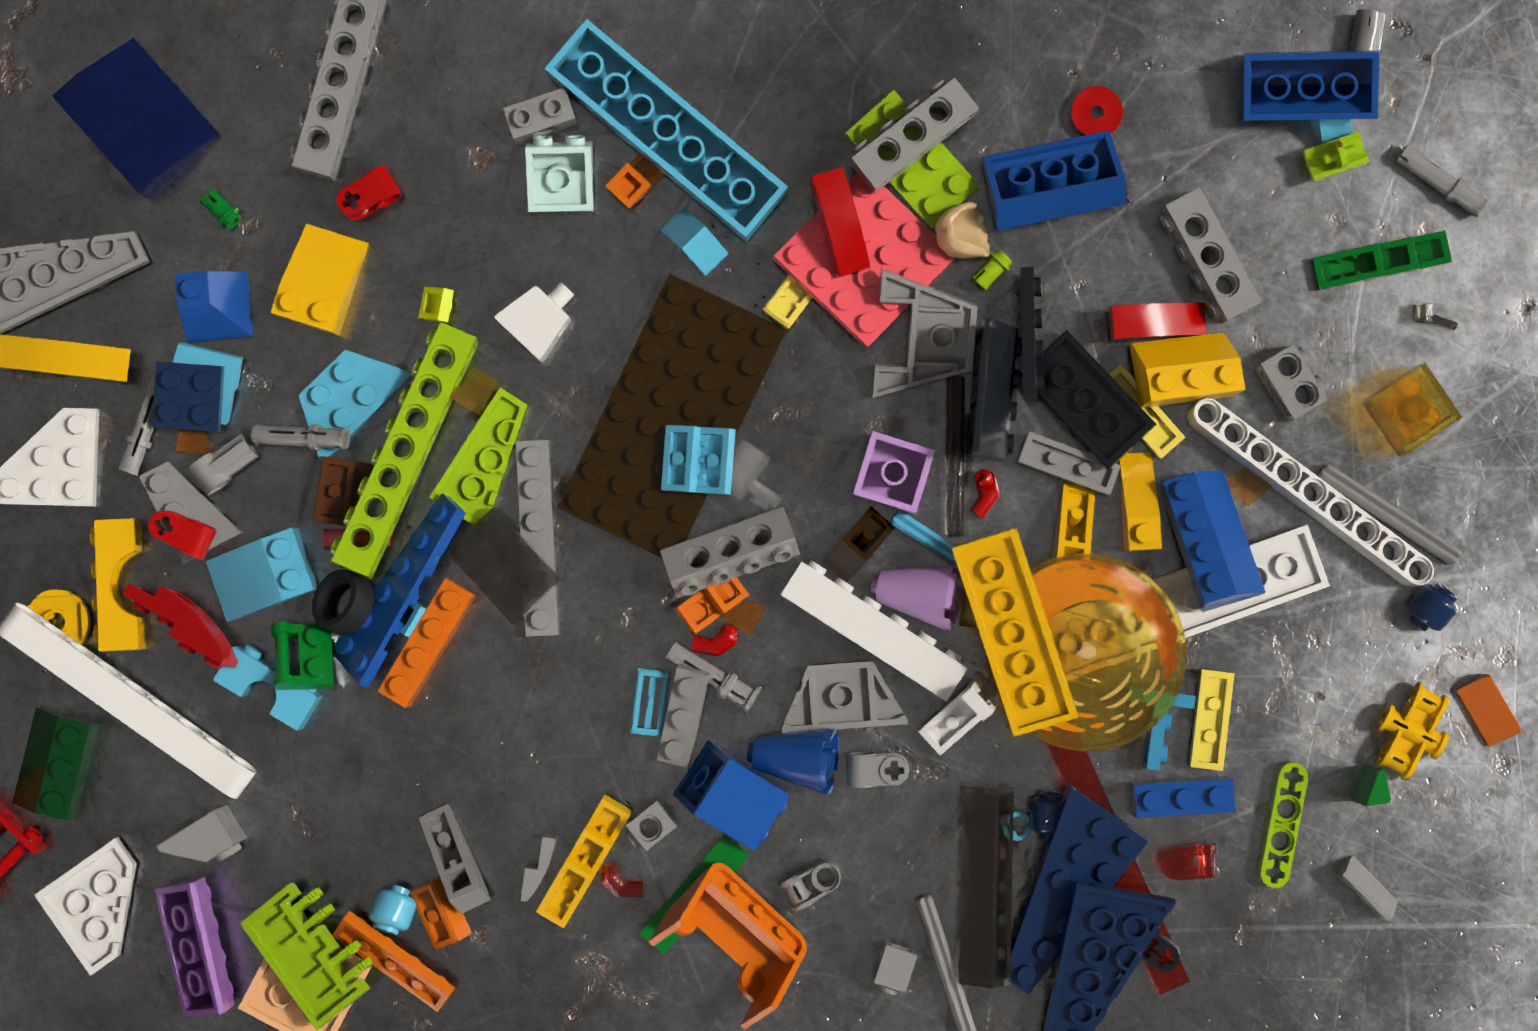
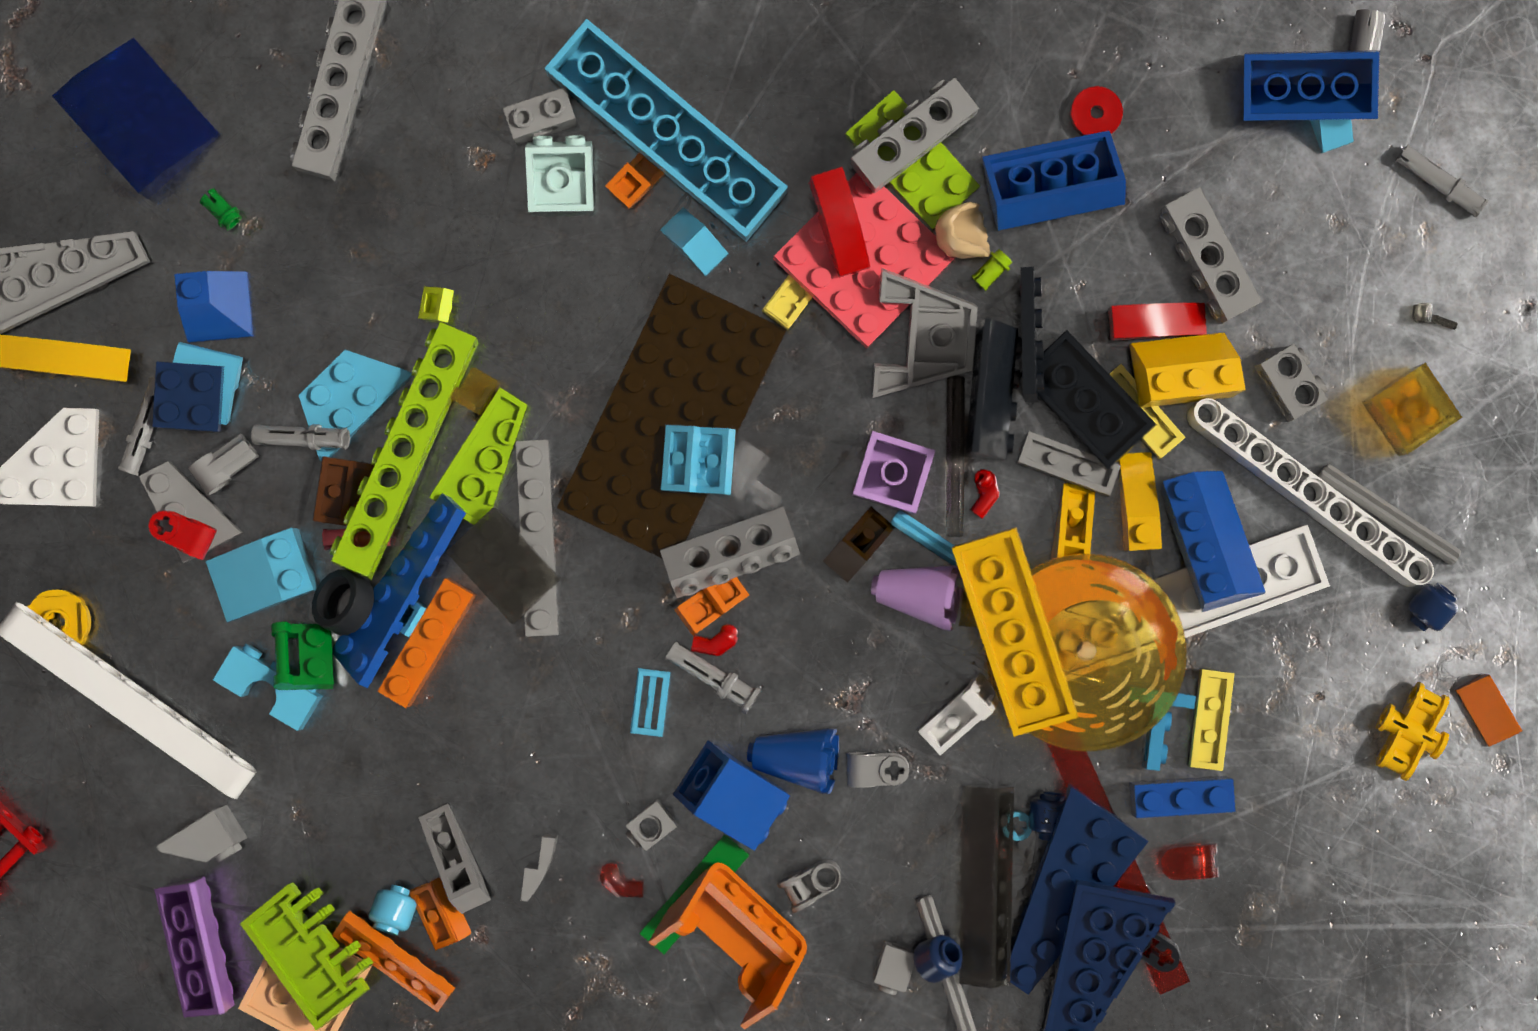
dark green slope [12,707,101,821] -> none
white plate [34,837,137,976] -> none
yellow arch [90,518,146,651] -> none
red slope [122,583,238,669] -> none
clear orange tile [176,429,211,455] -> none
yellow slope [270,224,369,336] -> none
red piece [336,165,402,221] -> none
white torso [494,282,574,363] -> none
yellow slope [536,795,633,929] -> none
light grey plate [657,665,711,768] -> none
clear orange tile [722,602,766,635] -> none
white brick [780,560,968,701] -> none
light grey wing [782,661,908,733] -> none
clear orange tile [1227,466,1272,506] -> none
lime beam [1258,761,1308,888] -> none
lime hips [1302,131,1370,182] -> none
green slope [1313,230,1453,290] -> none
light grey slope [1335,856,1397,922] -> none
green slope [1352,765,1391,806] -> none
none -> dark blue head [913,935,962,983]

